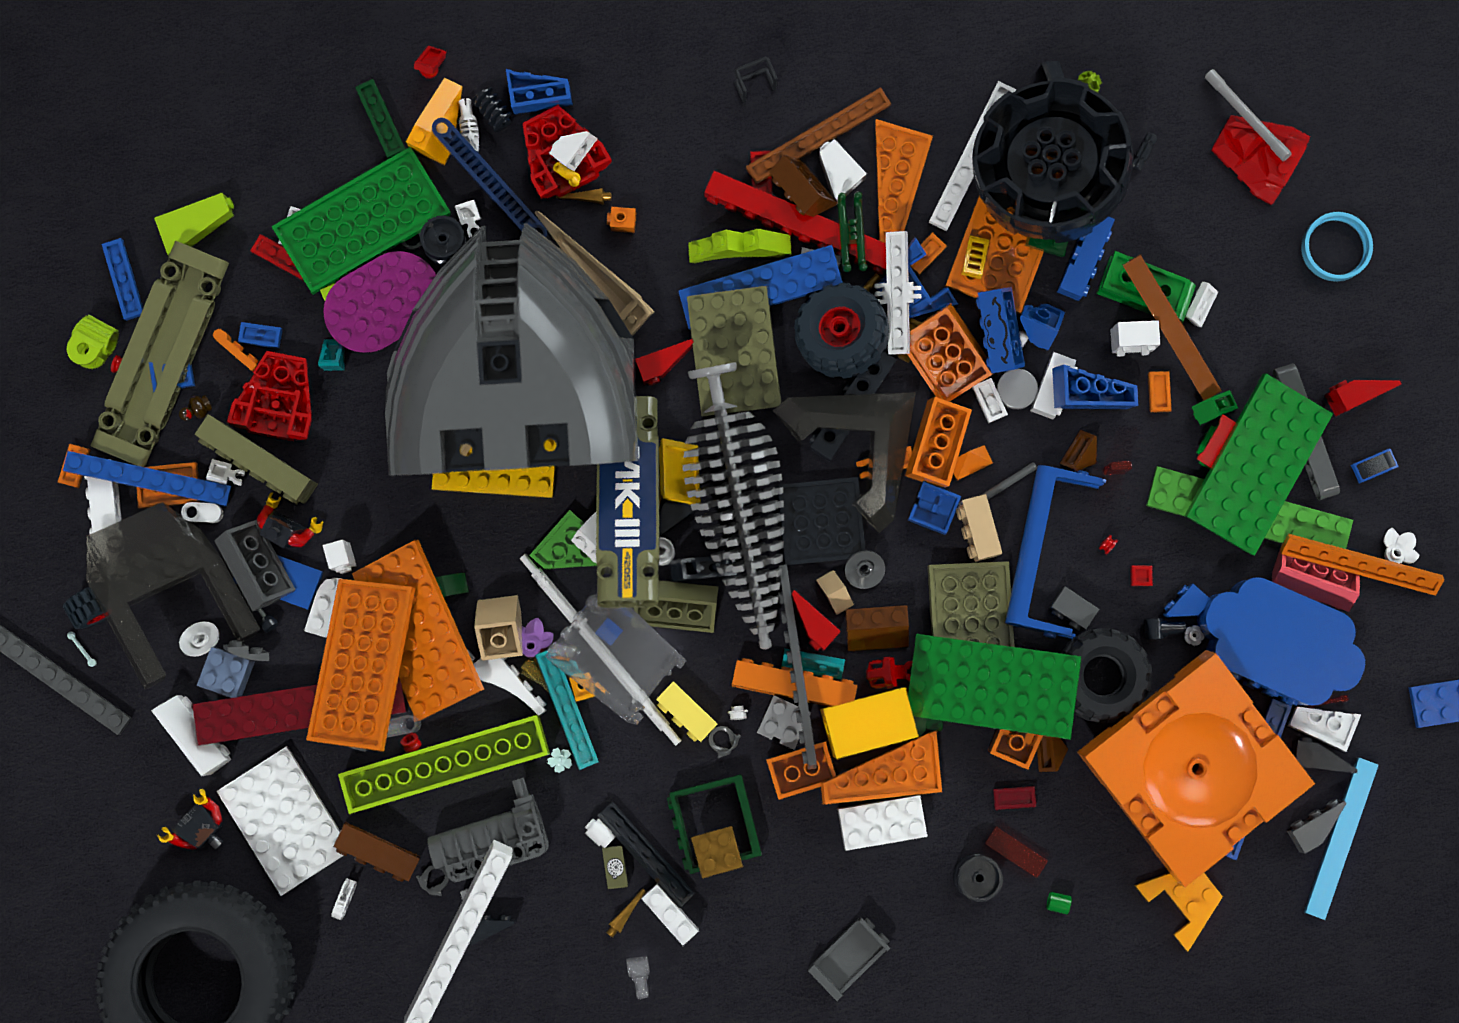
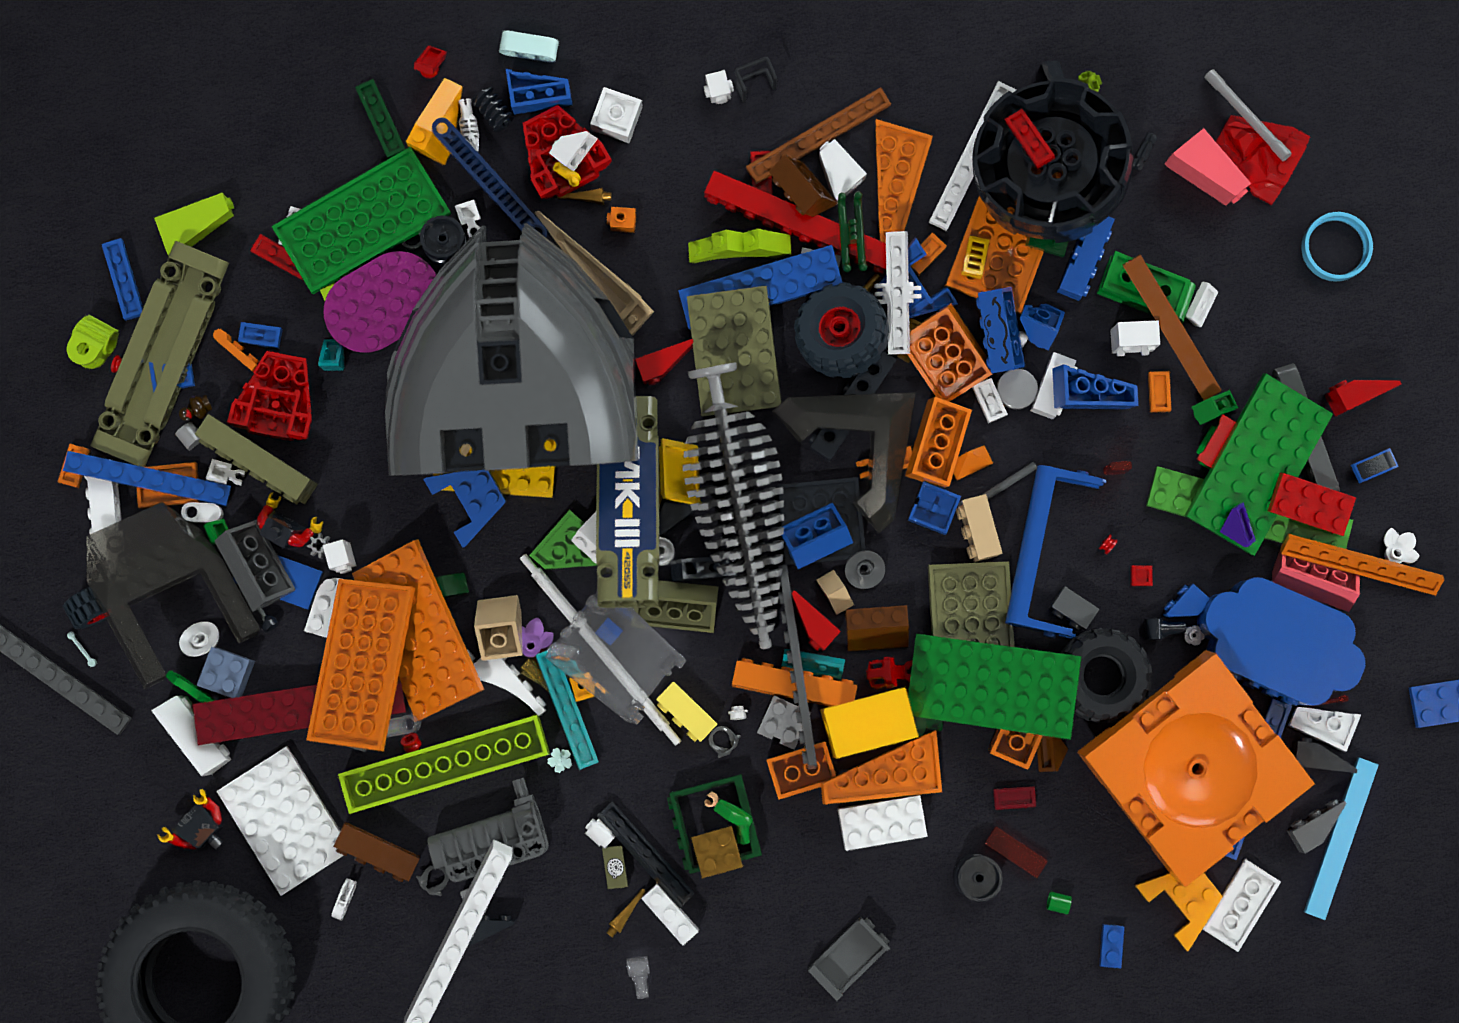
dark grey slope [223,640,269,661] -> none
reddish brown slope [1060,430,1097,471] -> none
none -> green tile [165,670,216,703]
none -> light grey brick [175,422,200,451]
none -> green brick [204,519,229,545]
none -> light grey gear [307,533,331,559]
none -> blue wing [424,470,506,548]
none -> light aqua beam [499,31,559,62]
none -> white container [590,87,643,143]
none -> white brick [704,70,734,104]
none -> green arm [705,792,753,844]
none -> blue slope [781,503,853,569]
none -> red tile [1005,108,1055,169]
none -> blue plate [1099,924,1124,968]
none -> coral slope [1165,128,1251,206]
none -> white tile [1203,859,1281,952]
none -> dark purple slope [1220,502,1256,547]
none -> red plate [1268,473,1356,536]

